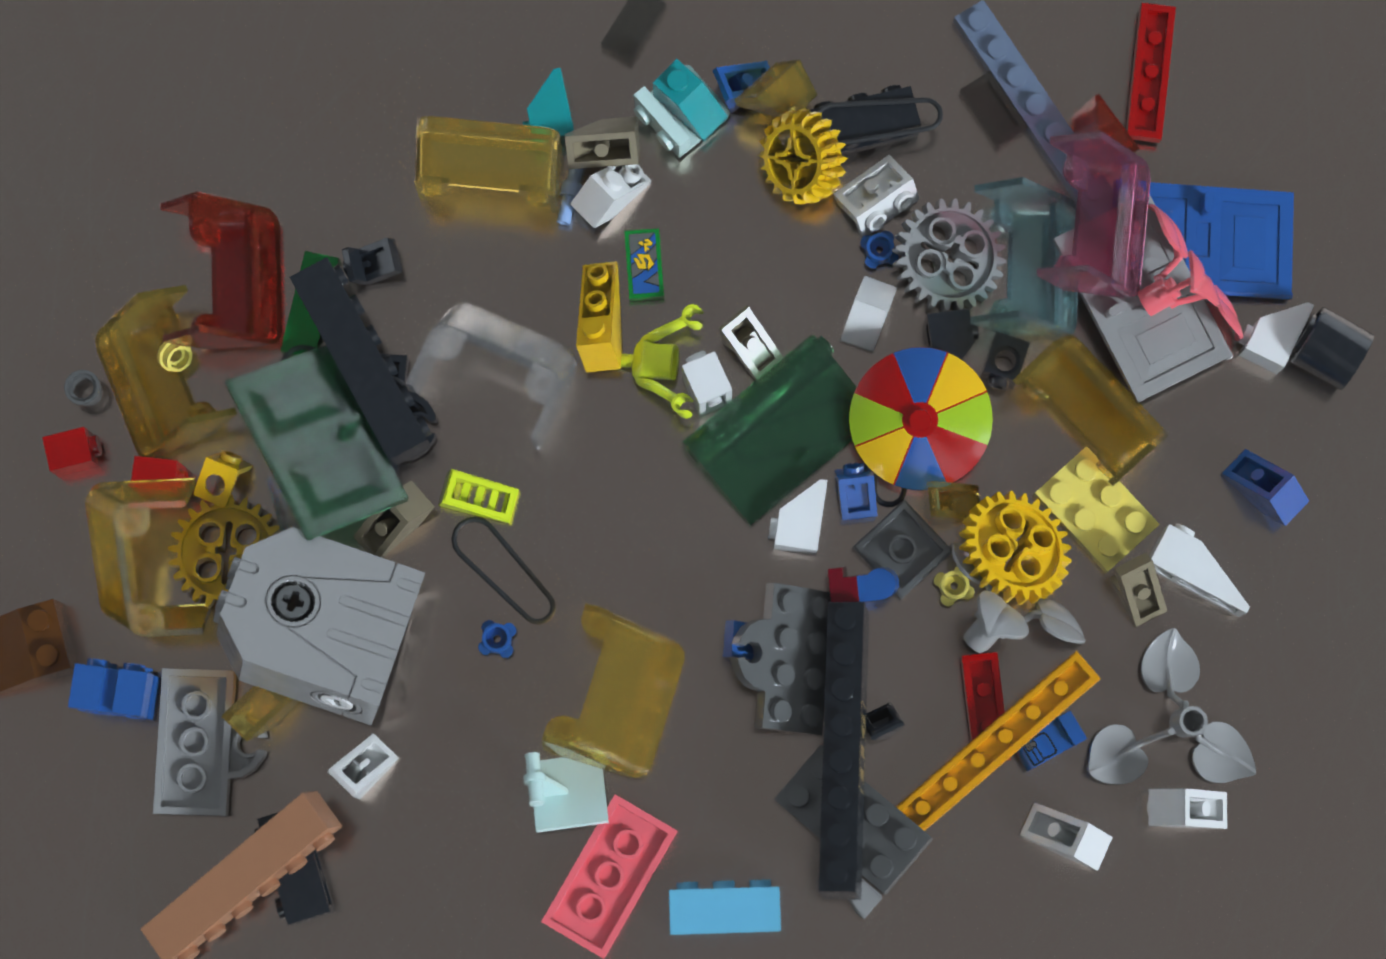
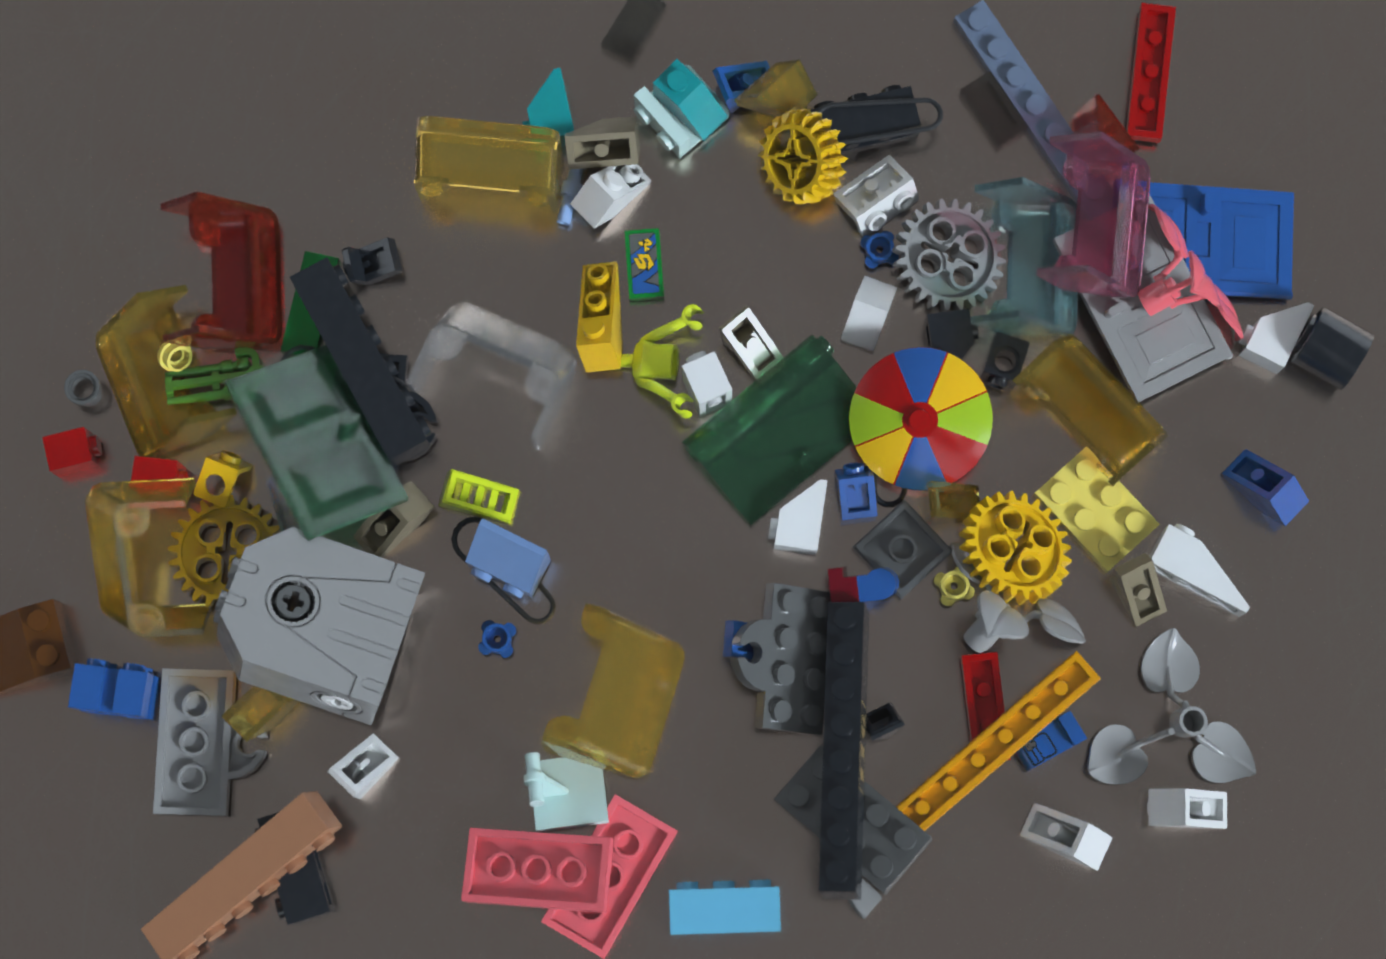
none -> bright green piece [165,347,267,406]
none -> coral plate [461,828,614,913]
none -> medium blue slope [465,518,551,599]

